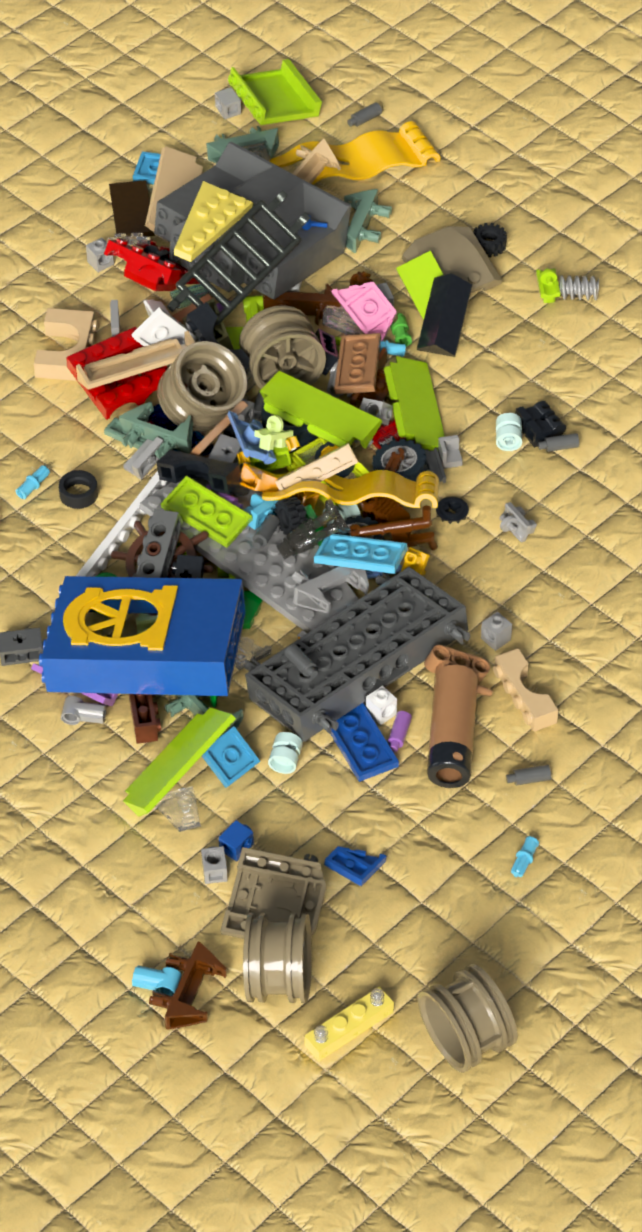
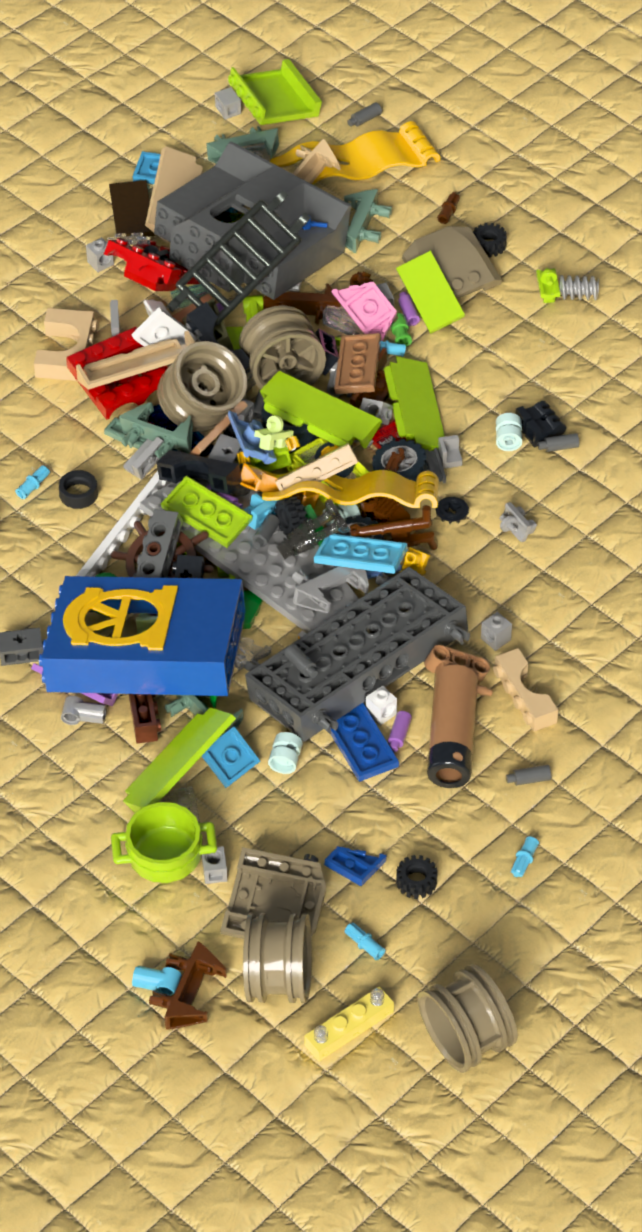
light yellow wing [174,181,253,262] -> none
blue brick [219,820,254,862] -> none
black slope [417,273,472,357] -> none
none -> lime piece [111,802,217,883]
none -> medium azure axle [344,923,386,960]
none -> black tyre [396,855,437,899]
none -> medium lavender cylinder [398,292,420,326]
none -> reddish brown axle [437,192,460,224]

